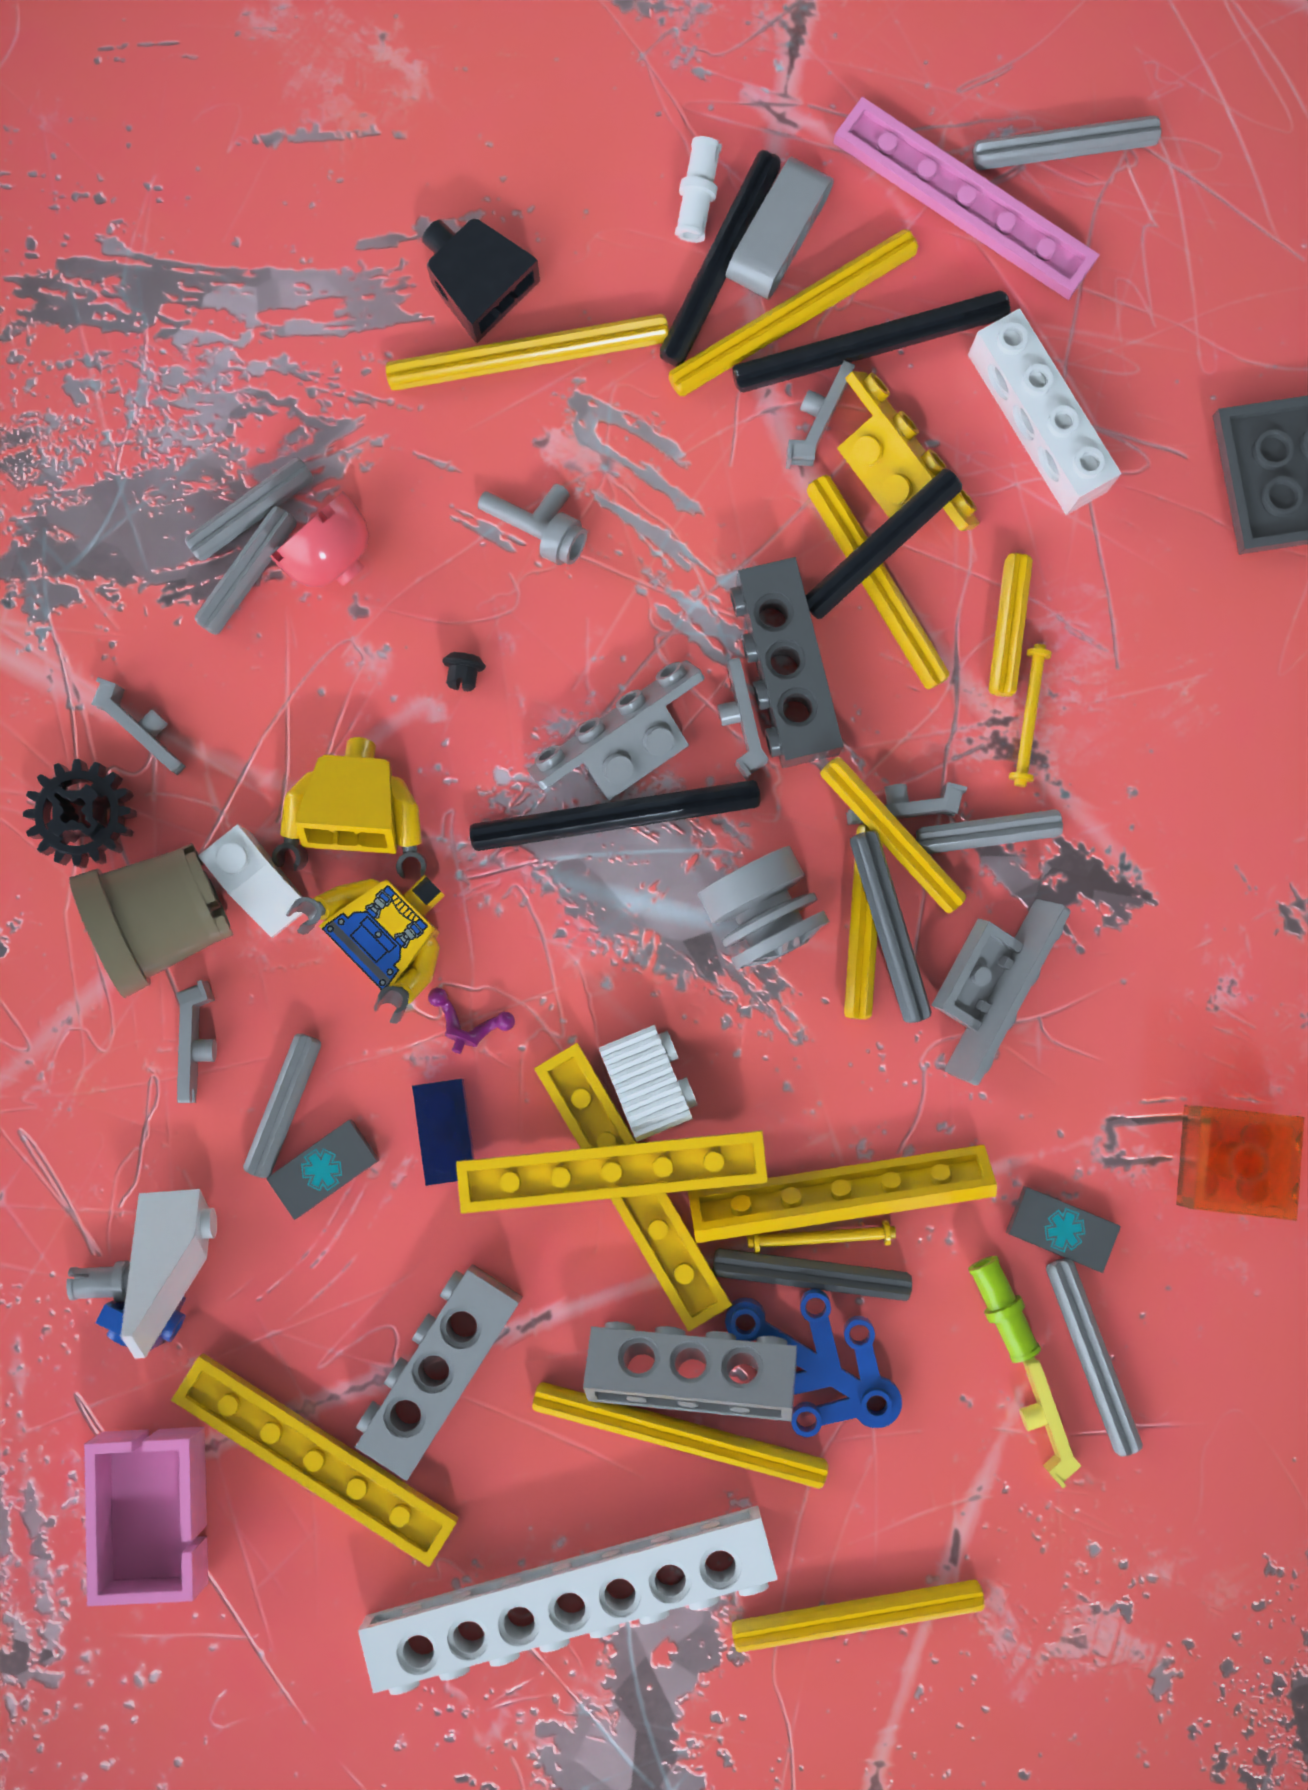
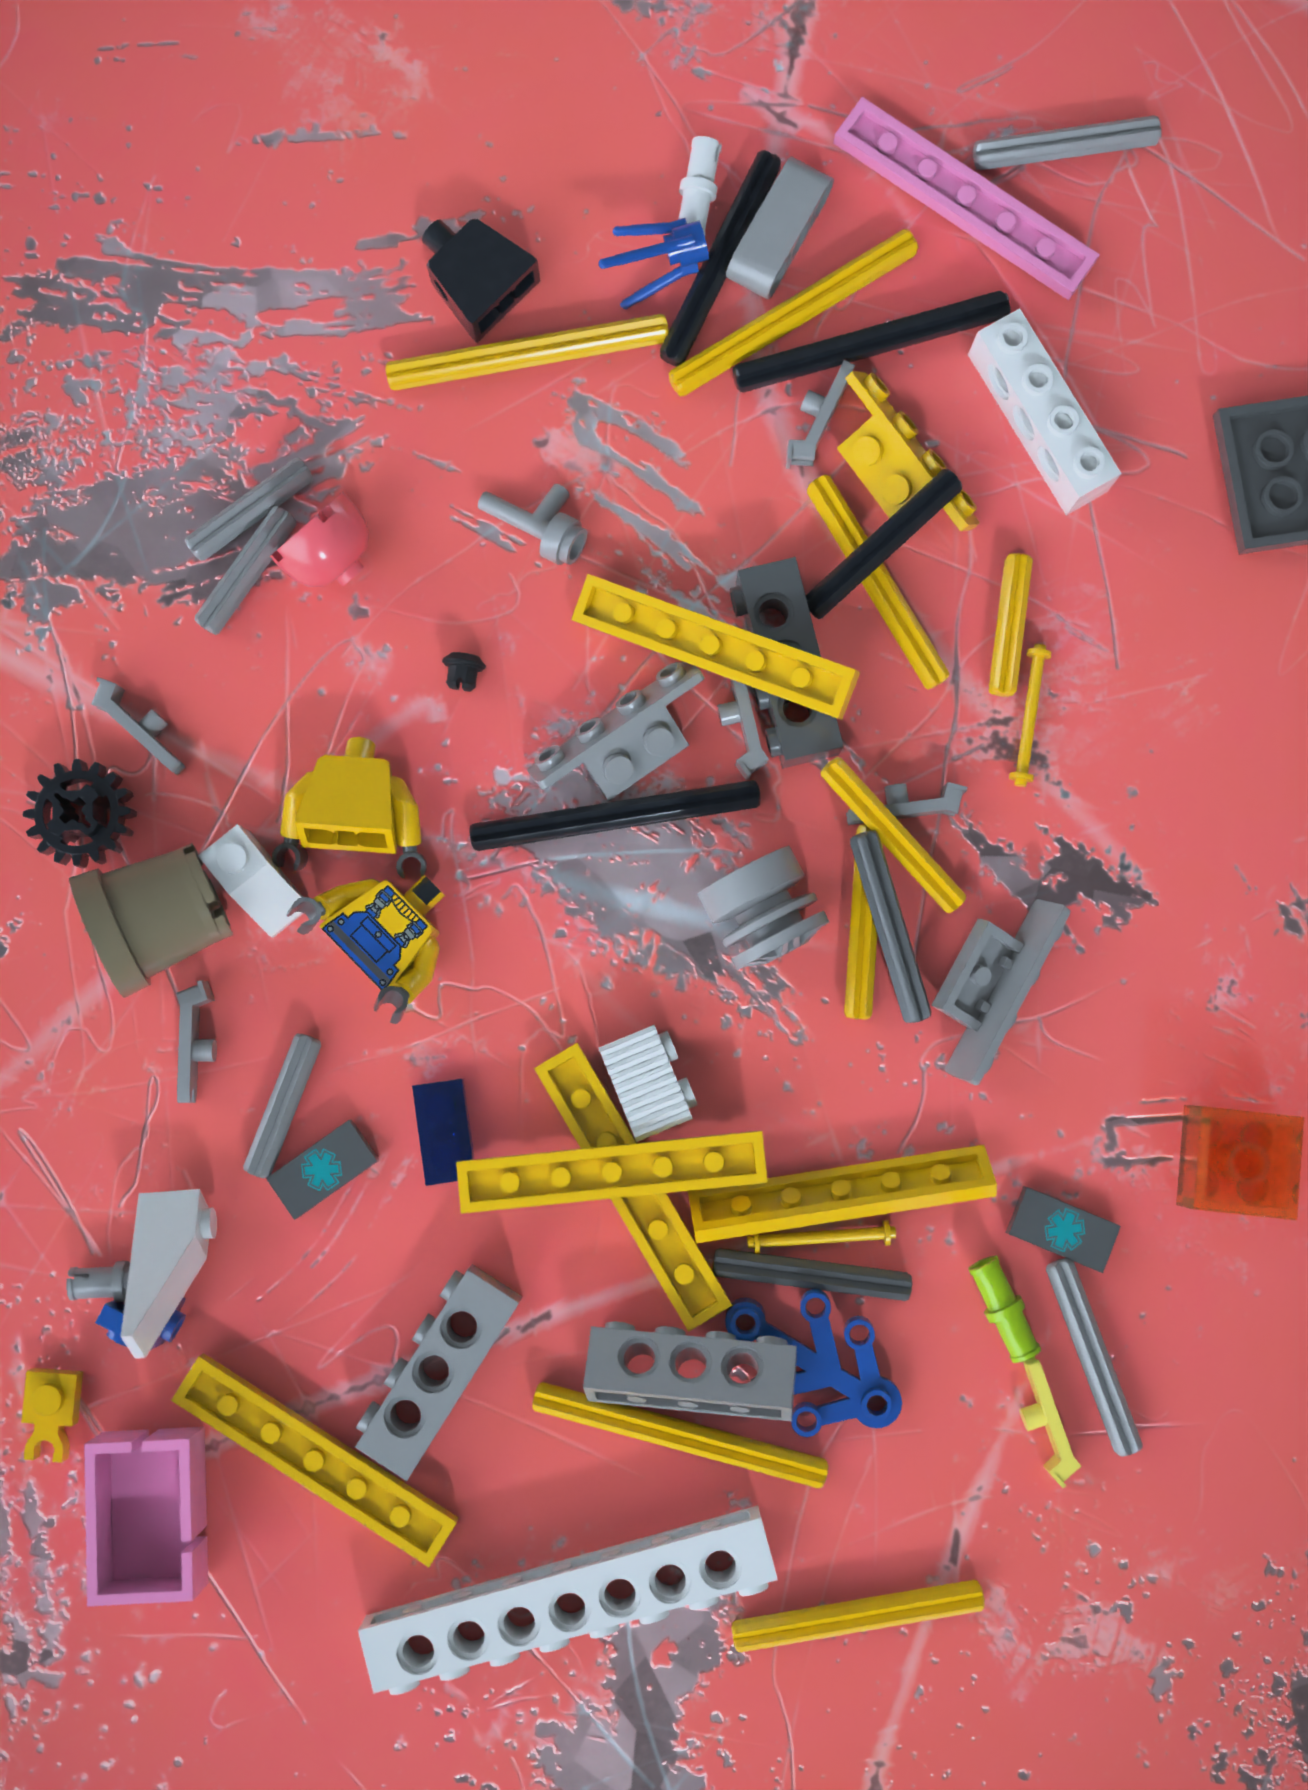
magenta piece [428,987,515,1054] -> none
light grey axle [916,809,1063,854] -> none
none -> yellow plate [21,1368,83,1463]
none -> yellow plate [571,574,860,720]
none -> blue plant [598,218,709,309]

